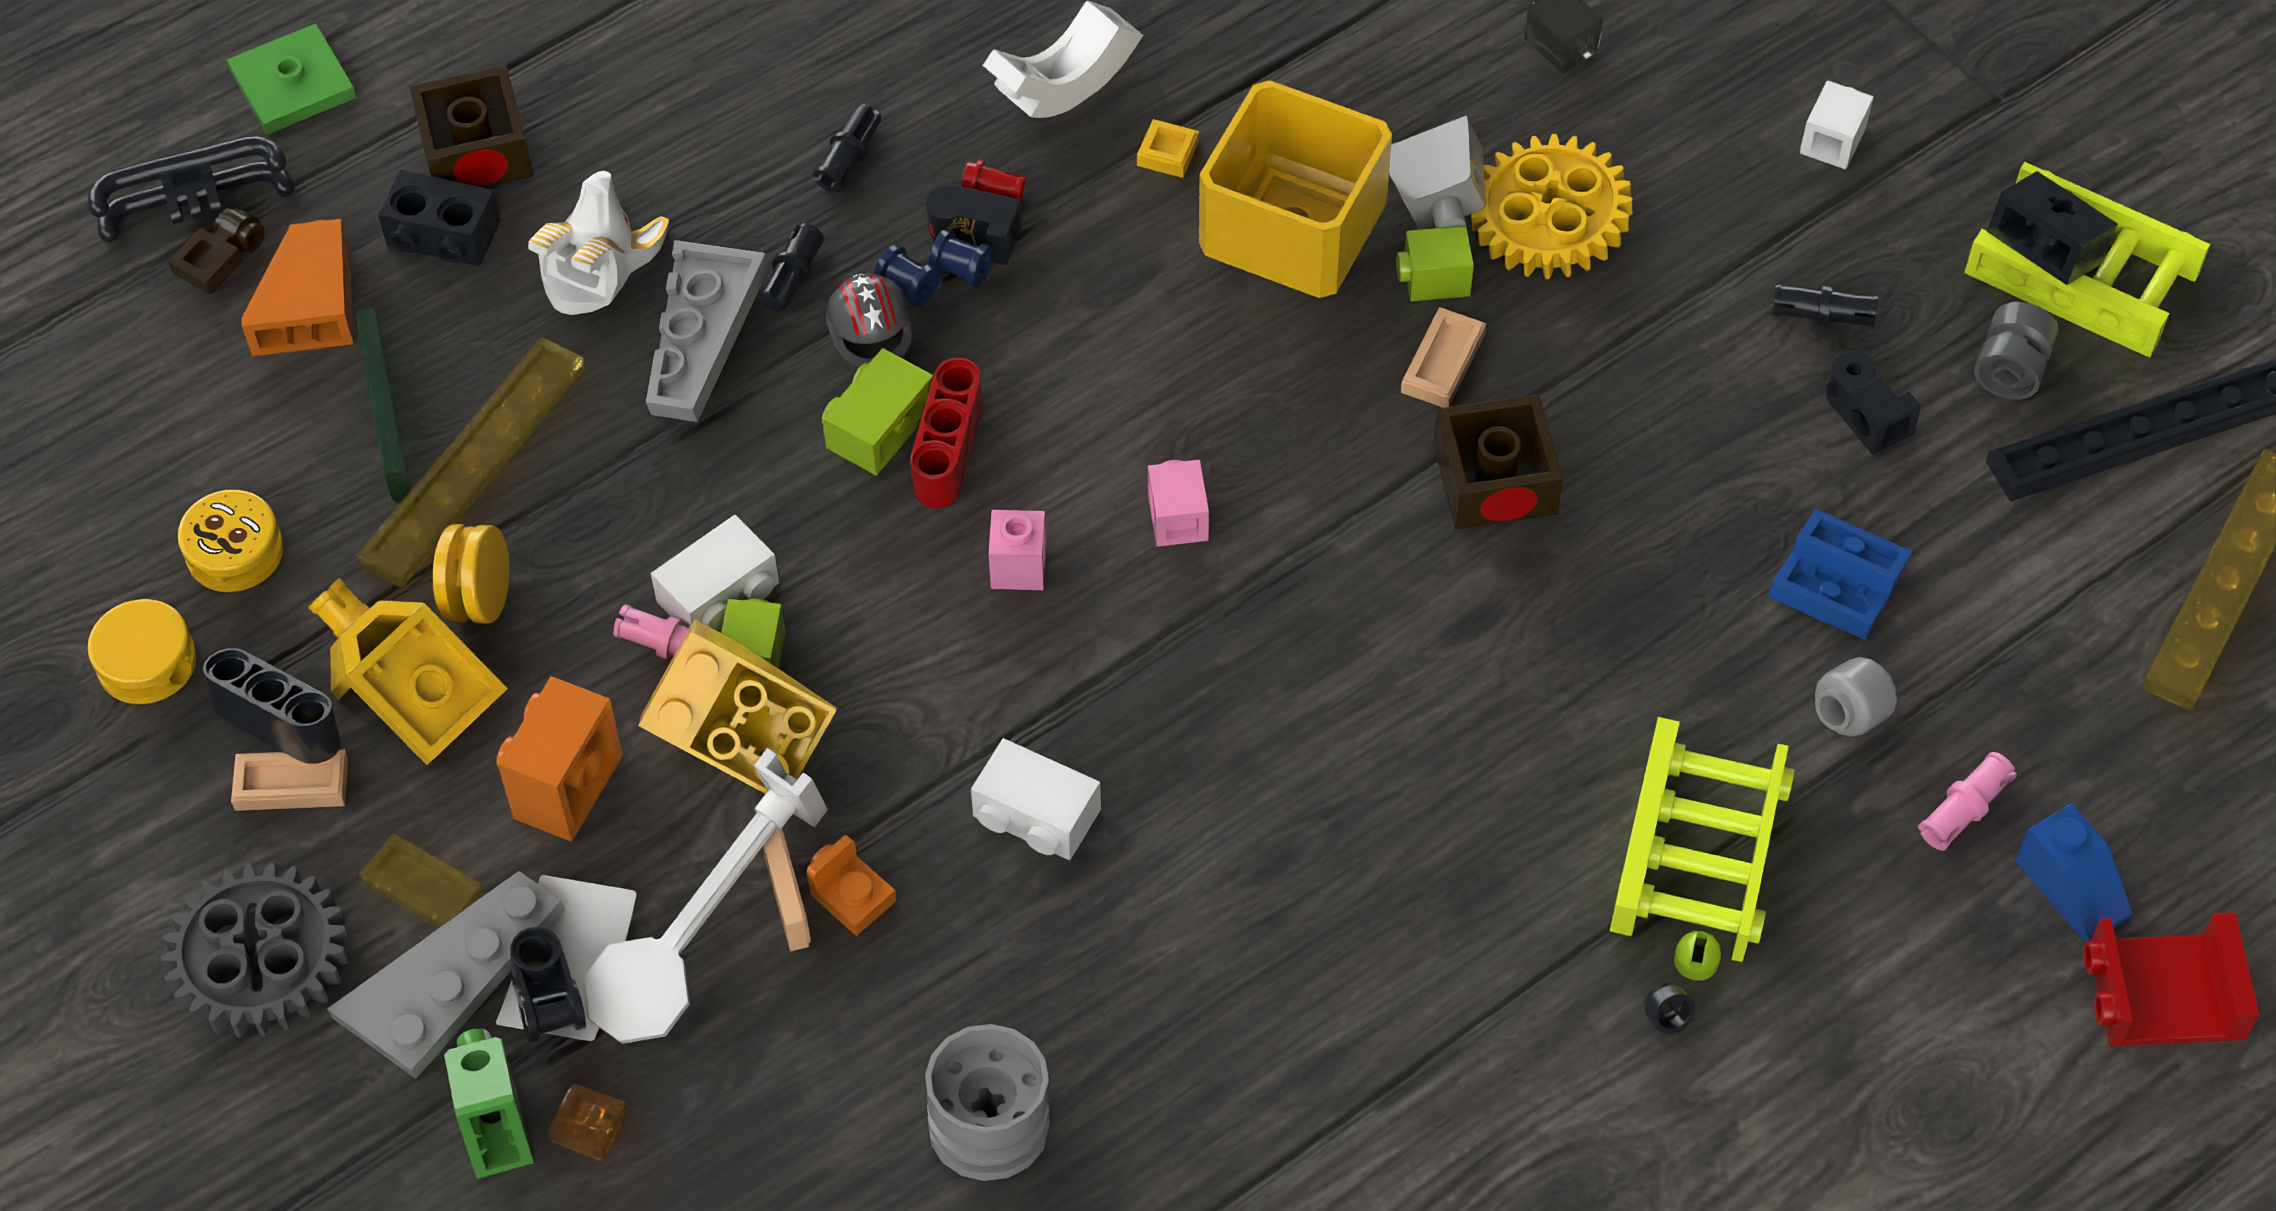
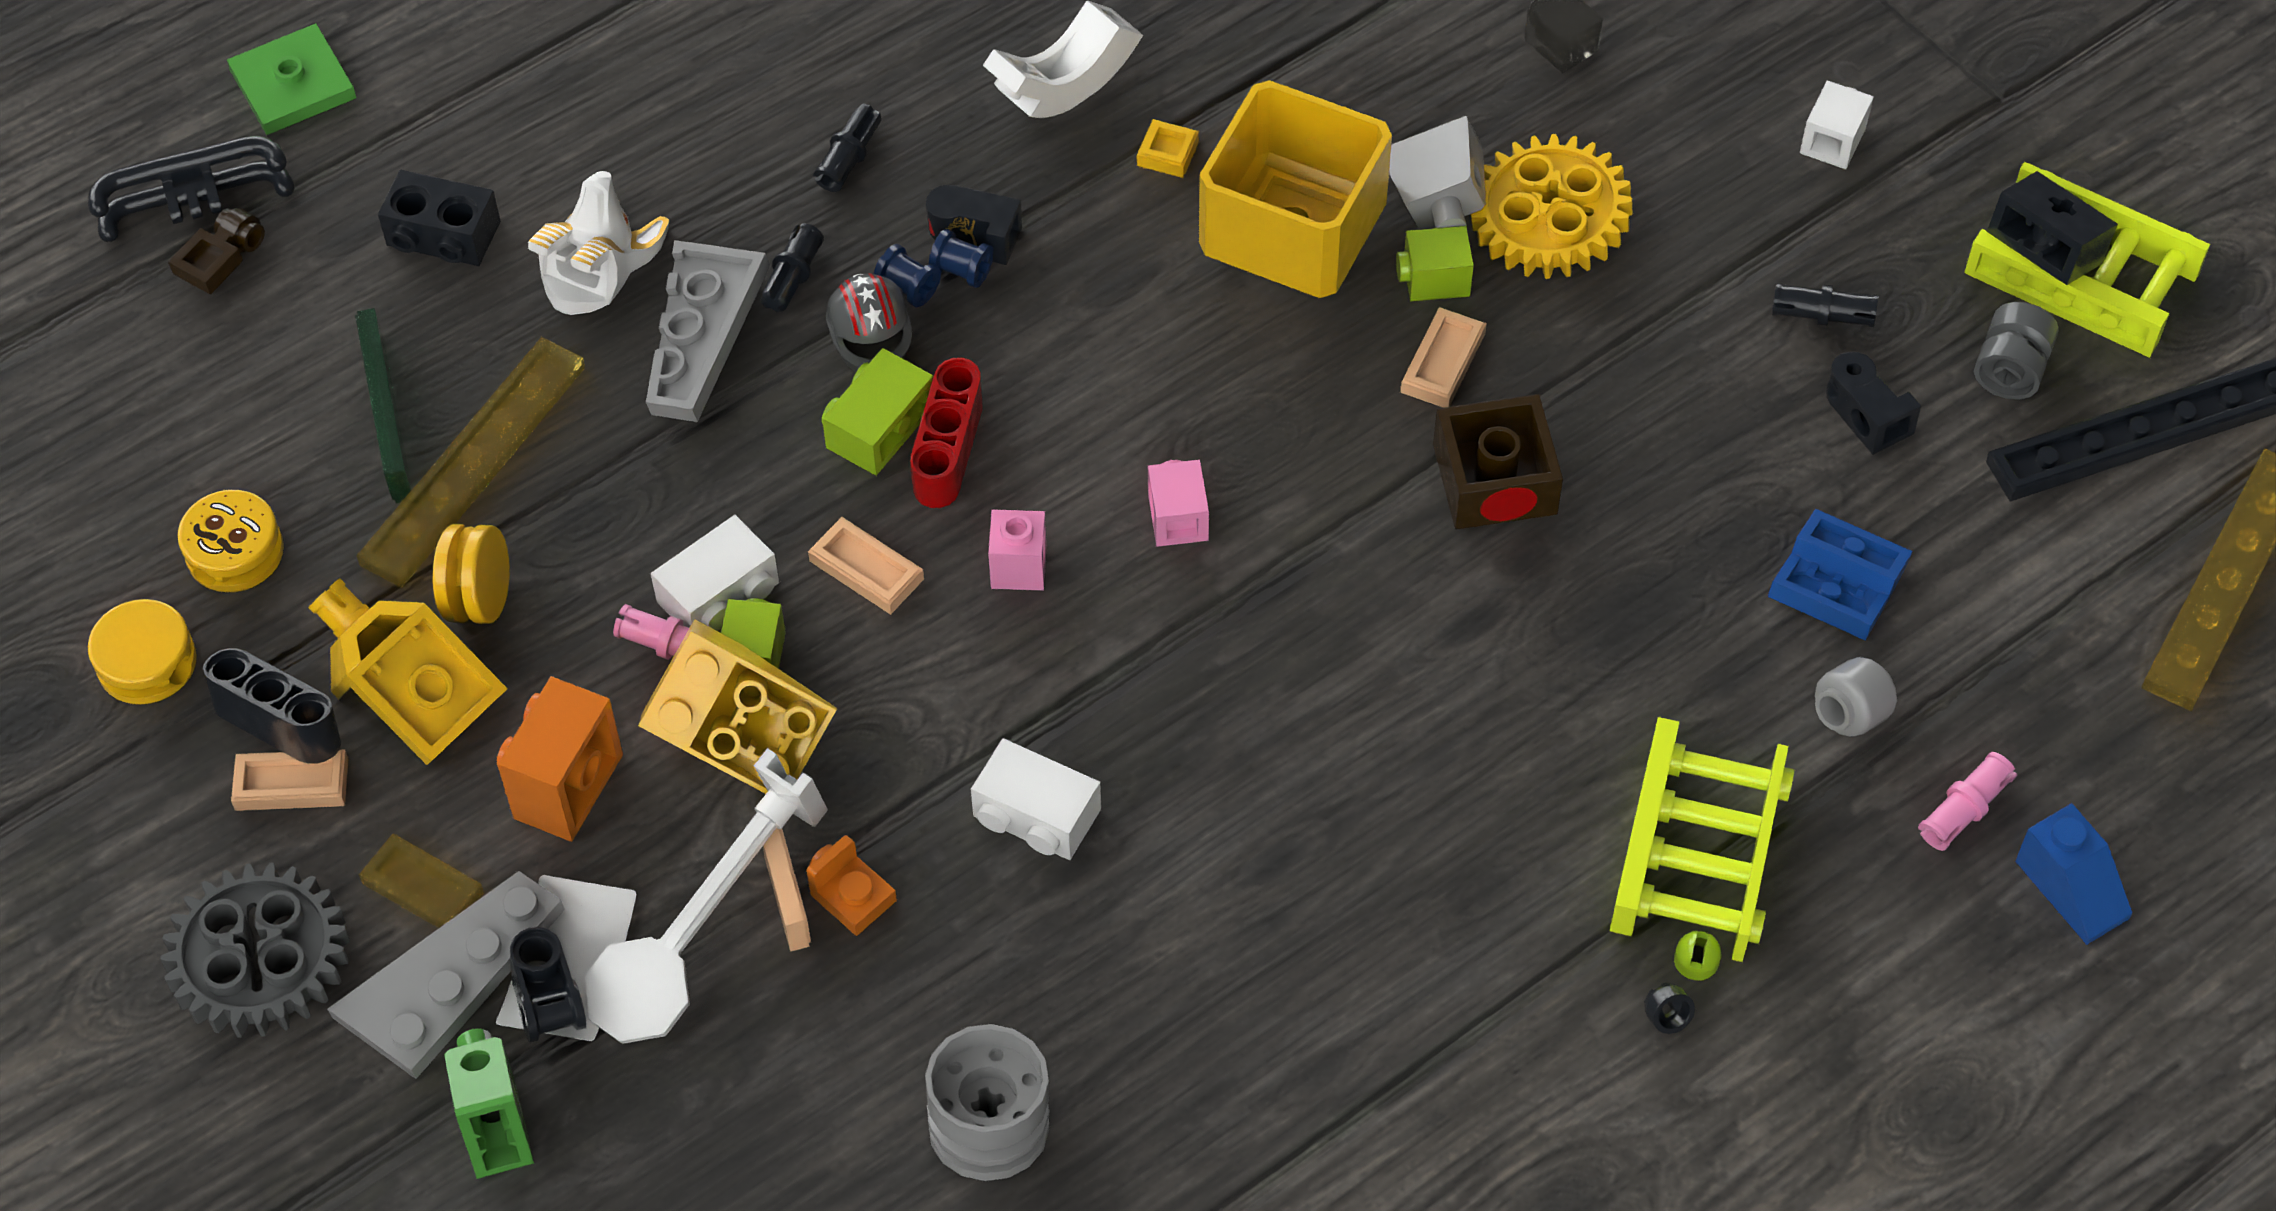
orange slope [242,219,354,357] -> none
dark brown brick [409,65,534,187] -> none
clear orange tile [548,1083,628,1161] -> none
red pin [961,159,1027,200] -> none
red panel [2083,912,2259,1047] -> none
none -> light nougat tile [808,517,924,615]

